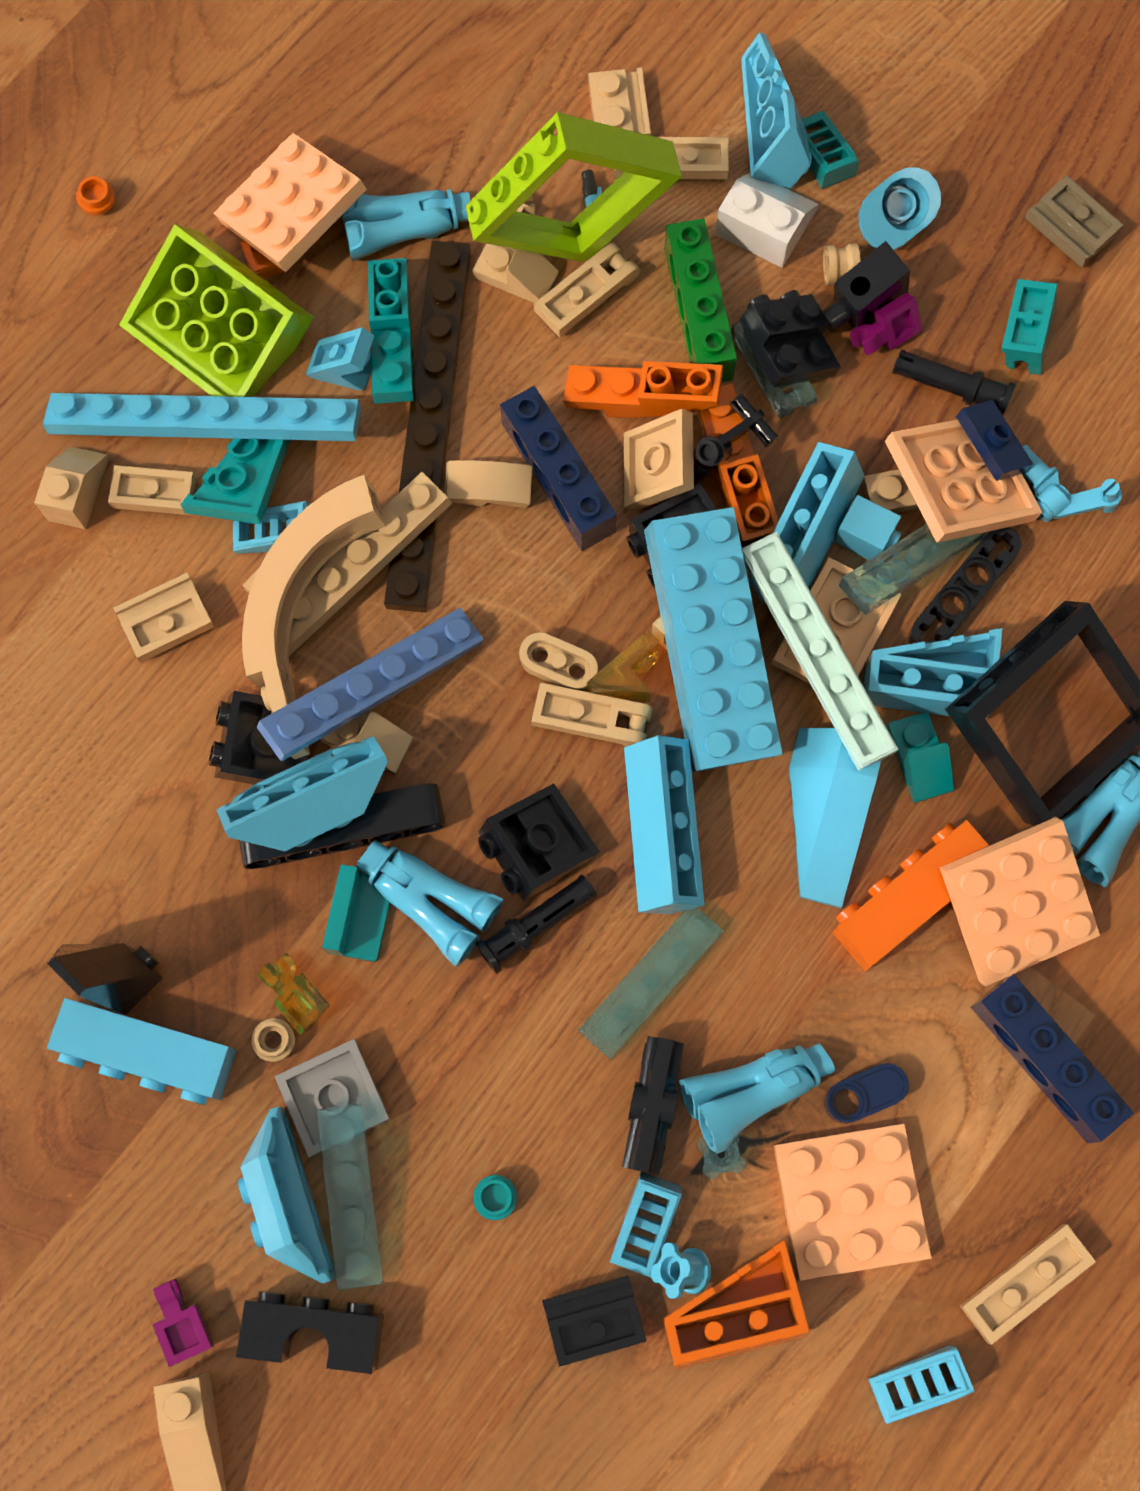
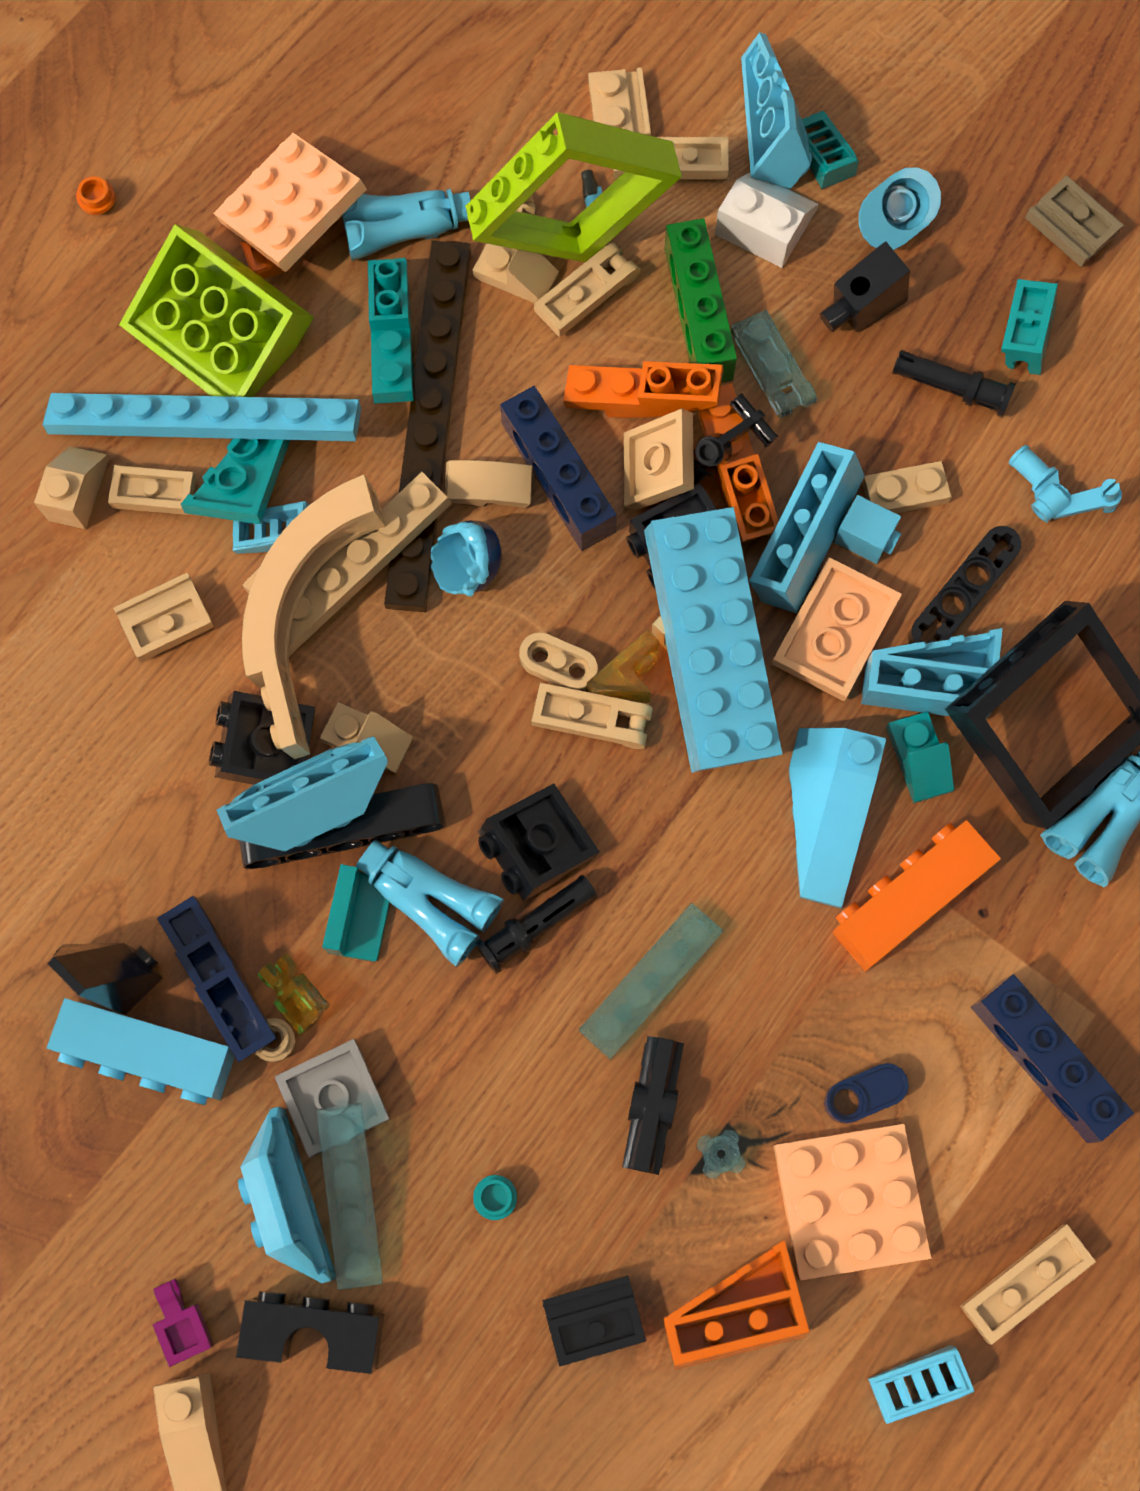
medium blue plate [257,608,484,762] -> none
medium azure slope [306,327,374,390] -> none
medium azure slope [610,1172,682,1278] -> none
medium azure brick [624,735,705,915] -> none
medium azure brick [651,1243,711,1299] -> none
medium azure piece [678,1043,835,1154] -> none
black plate [737,290,841,387] -> none
light aqua tile [742,532,898,771] -> none
tan wheel [823,243,860,285] -> none
clear light blue plate [839,524,987,616] -> none
magenta plate [850,293,923,355] -> none
light nougat plate [885,420,1043,543] -> none
light nougat plate [940,817,1100,986] -> none
dark blue plate [956,400,1033,481] -> none
none -> dark blue slope [157,895,277,1063]
none -> medium azure hair [431,520,503,597]

